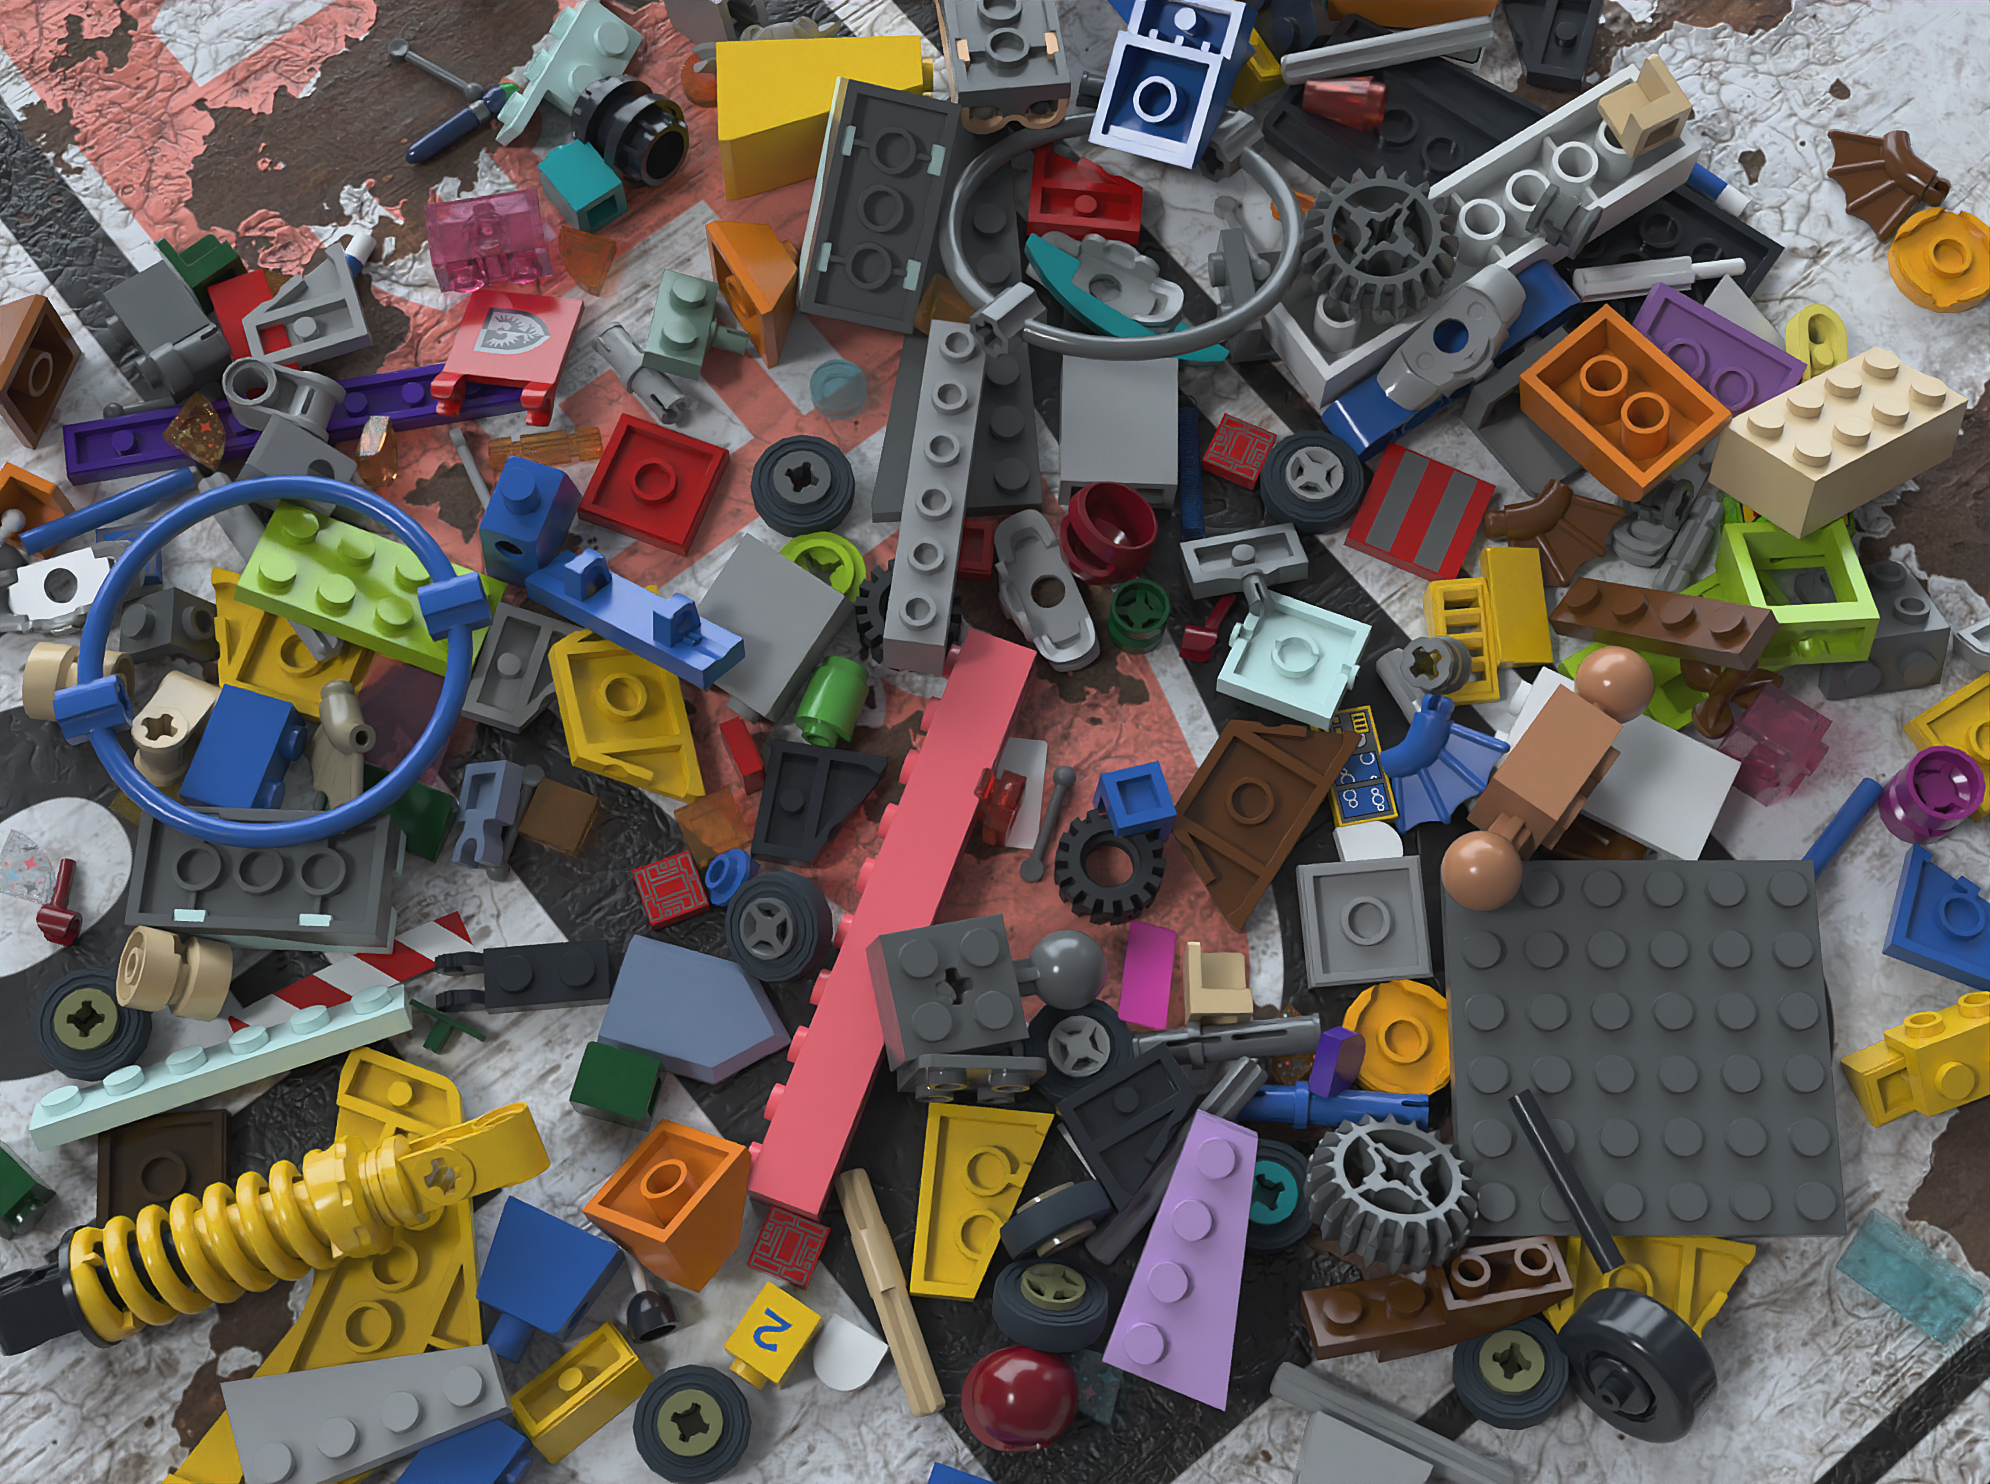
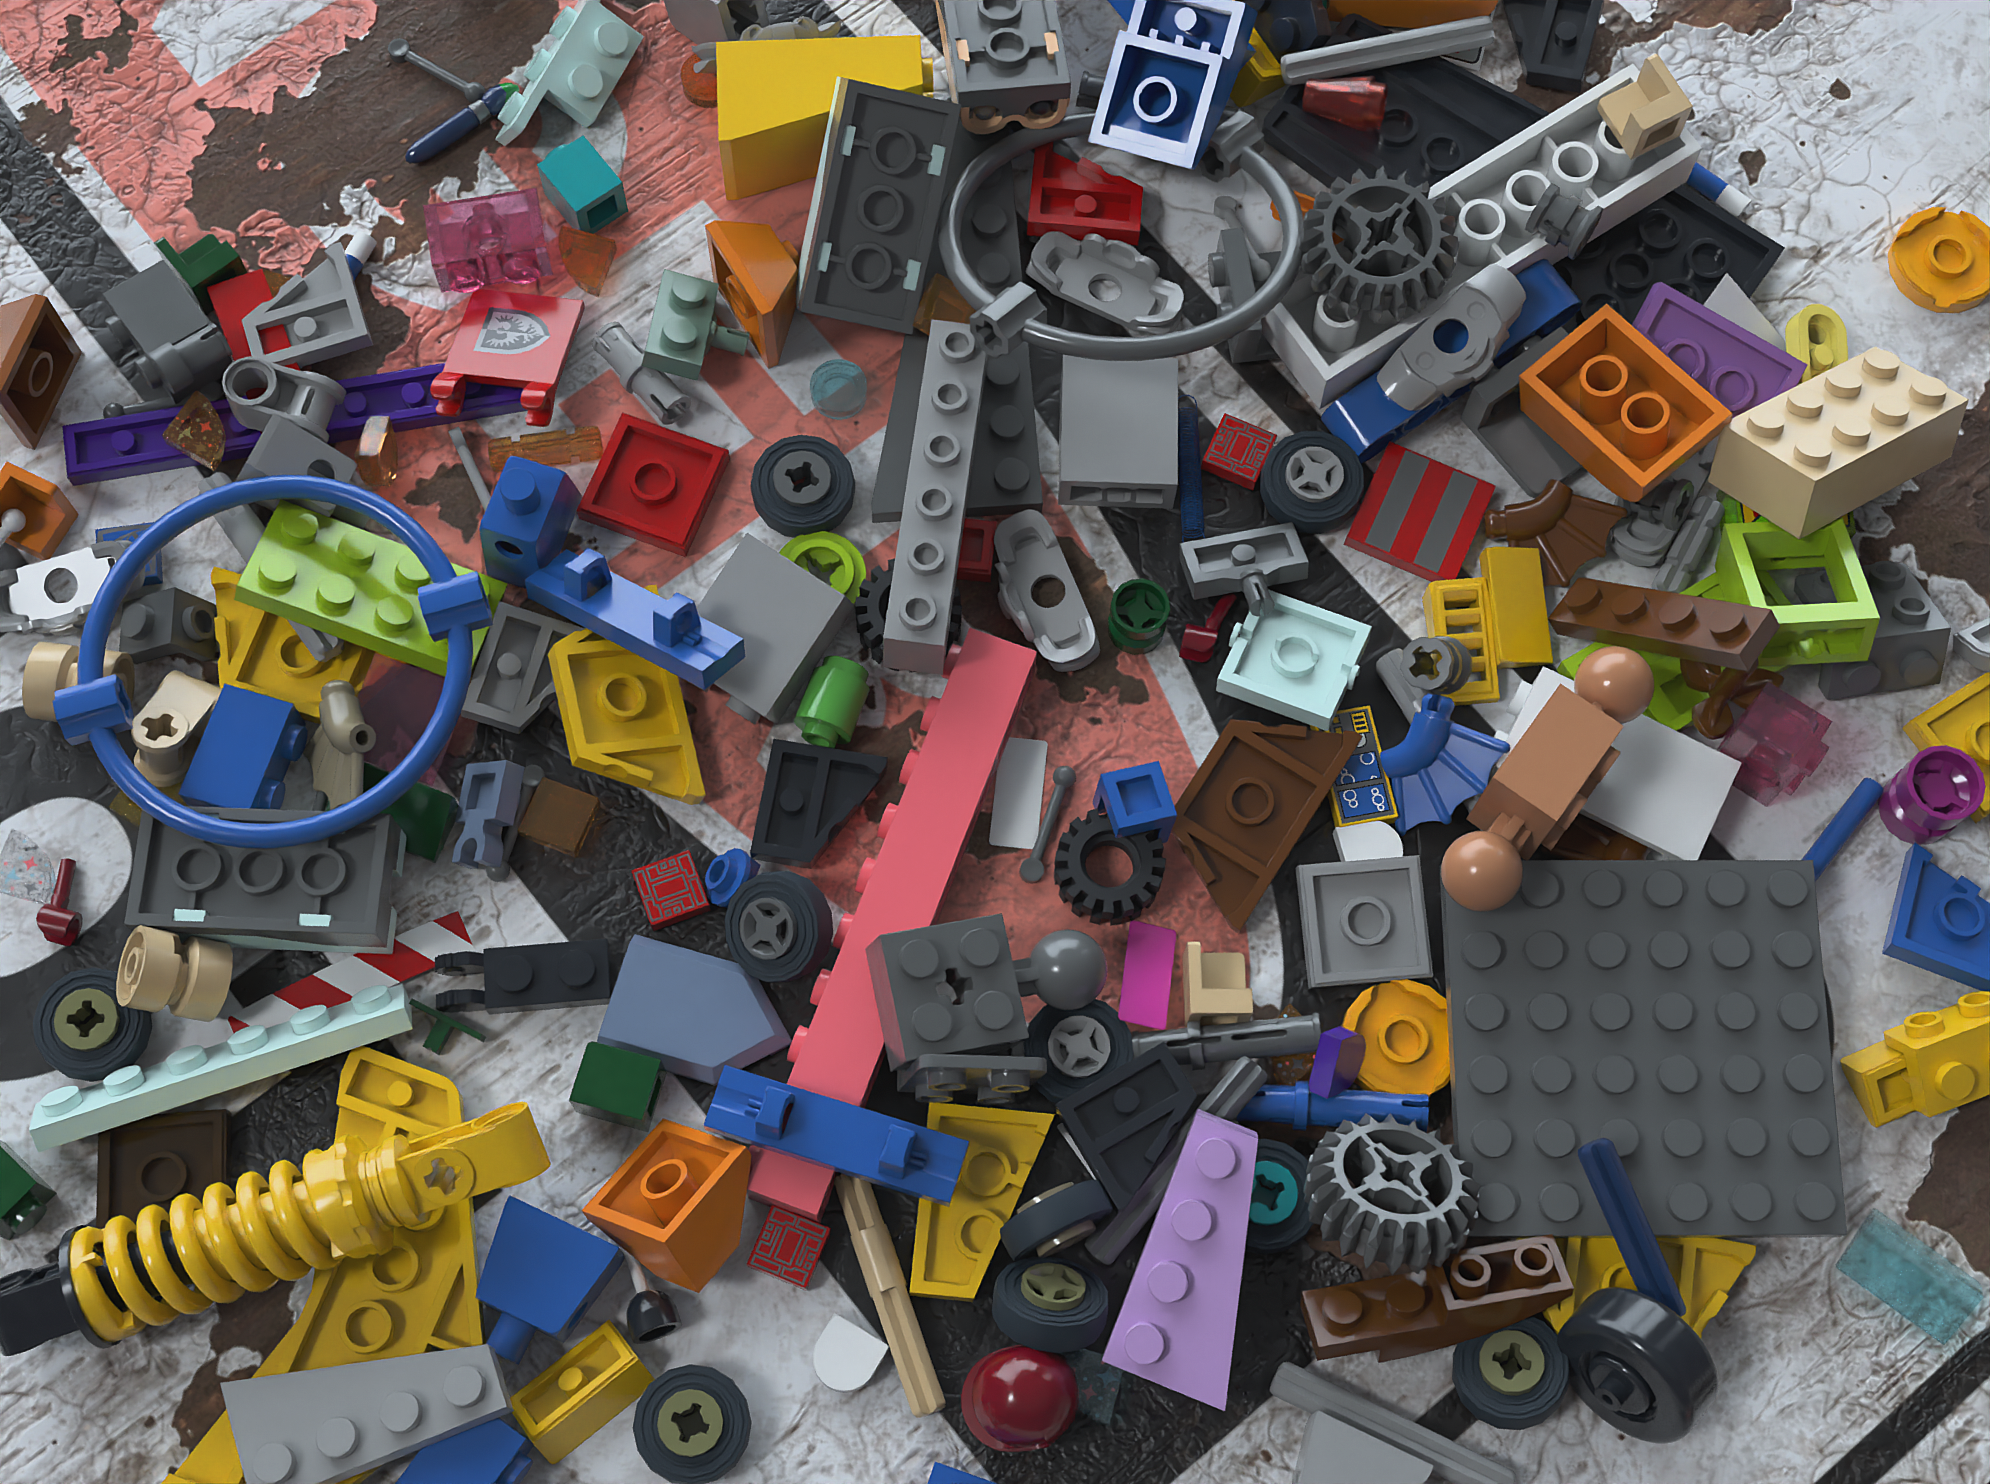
blue bar [19,466,197,556] -> none
black piece [571,74,689,189] -> none
clear orange tile [673,787,753,869] -> none
red tile [719,716,766,796] -> none
yellow brick [723,1281,824,1391] -> none
clear red plate [974,767,1027,849] -> none
teal slope [1024,233,1230,367] -> none
dark red helmet [1057,481,1158,587] -> none
black bar [1506,1089,1626,1274] -> none
white axle [1573,256,1746,303] -> none
reddish brown arm [1827,129,1952,242] -> none
none -> blue hinge [703,1065,969,1207]
none -> dark blue axle [1578,1138,1686,1317]

